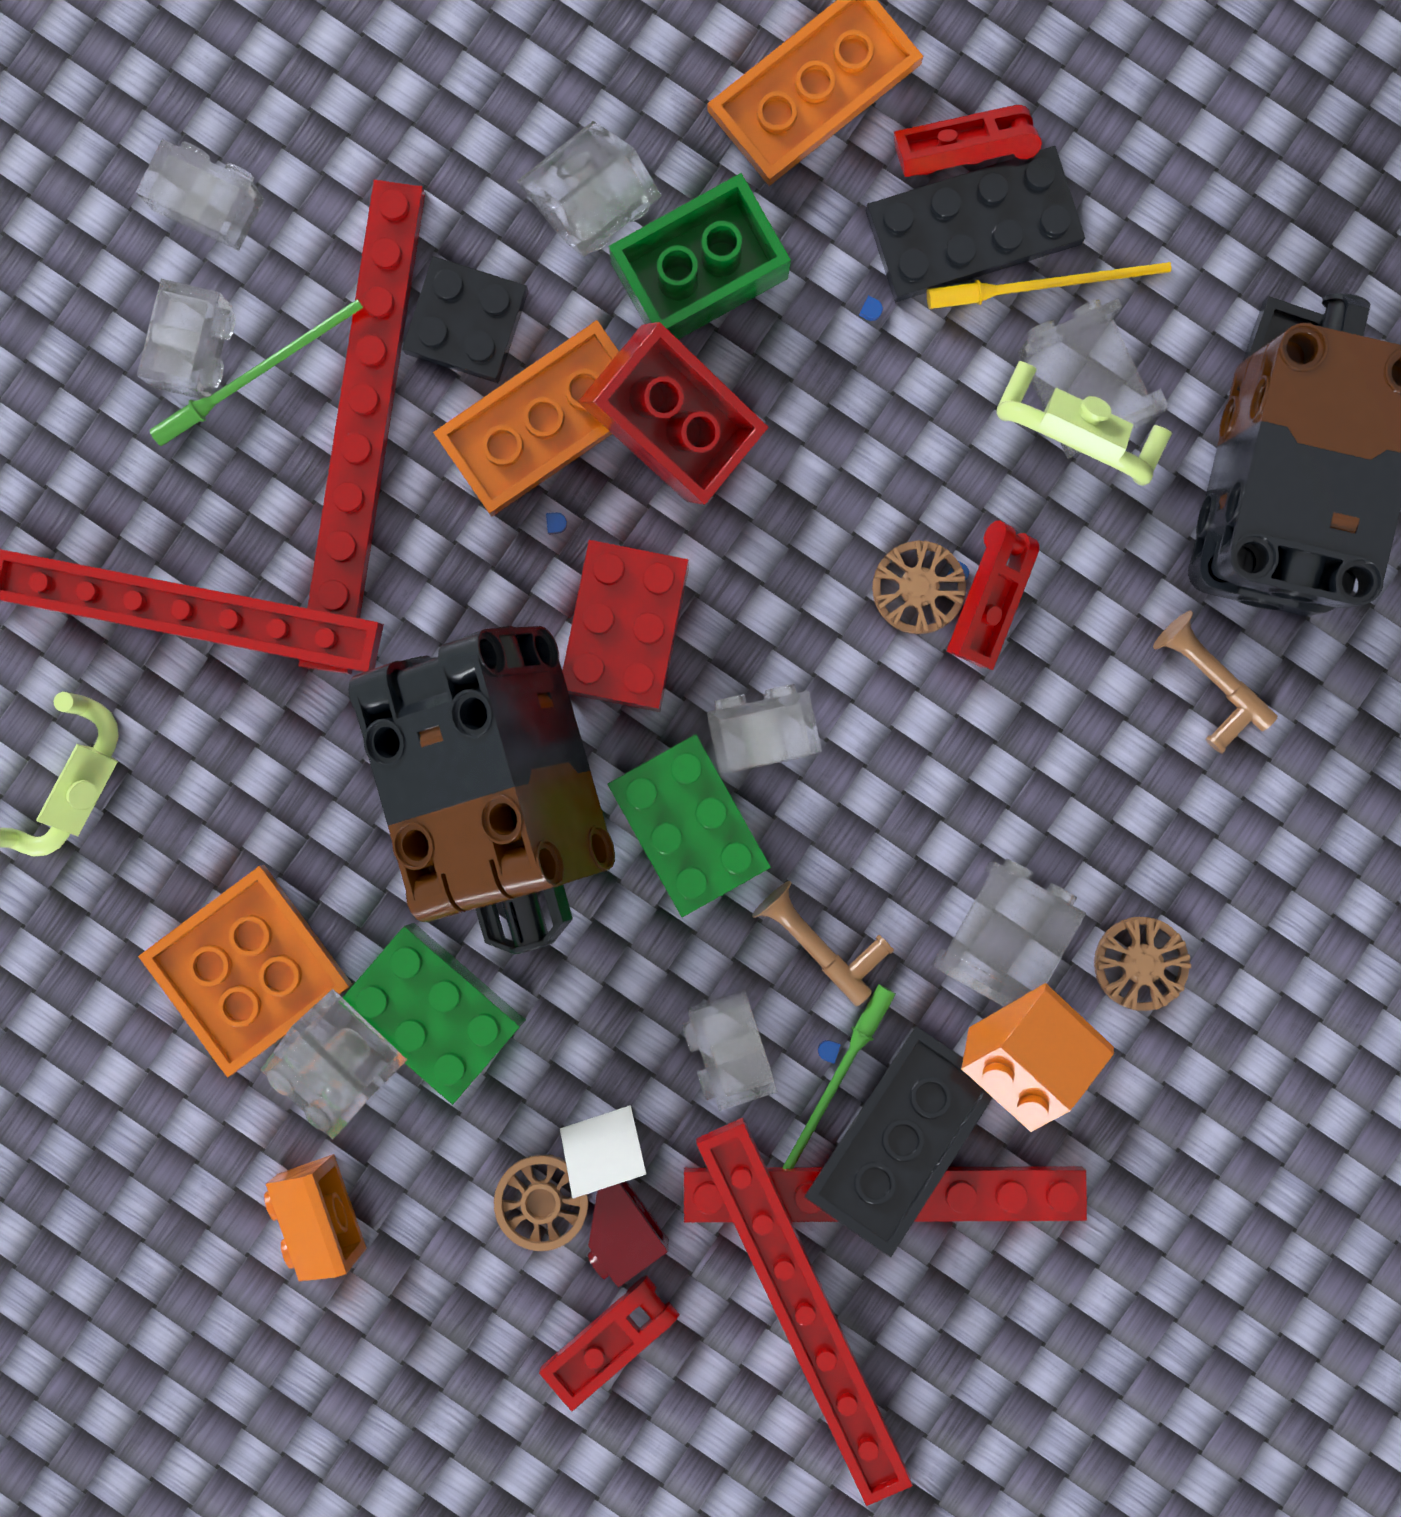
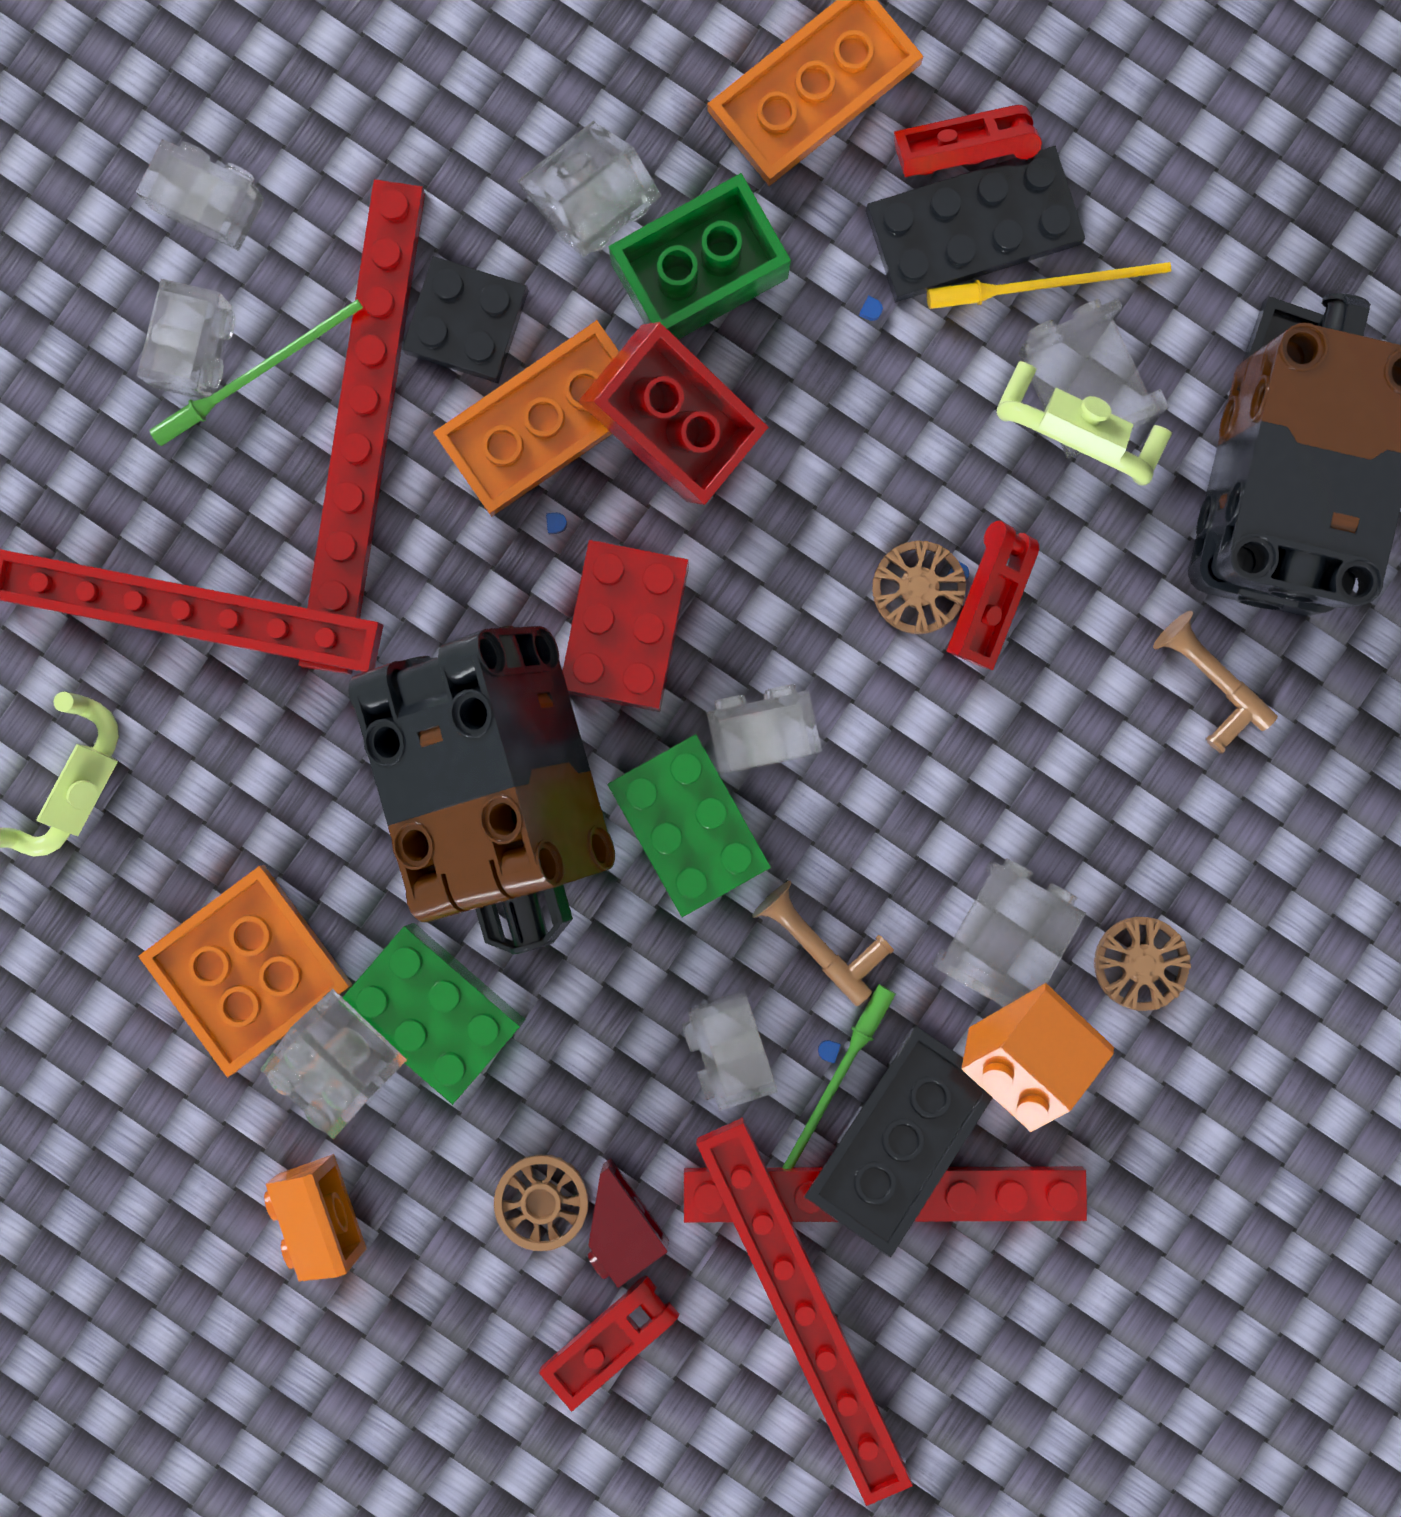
white sticker [560,1105,646,1199] -> none

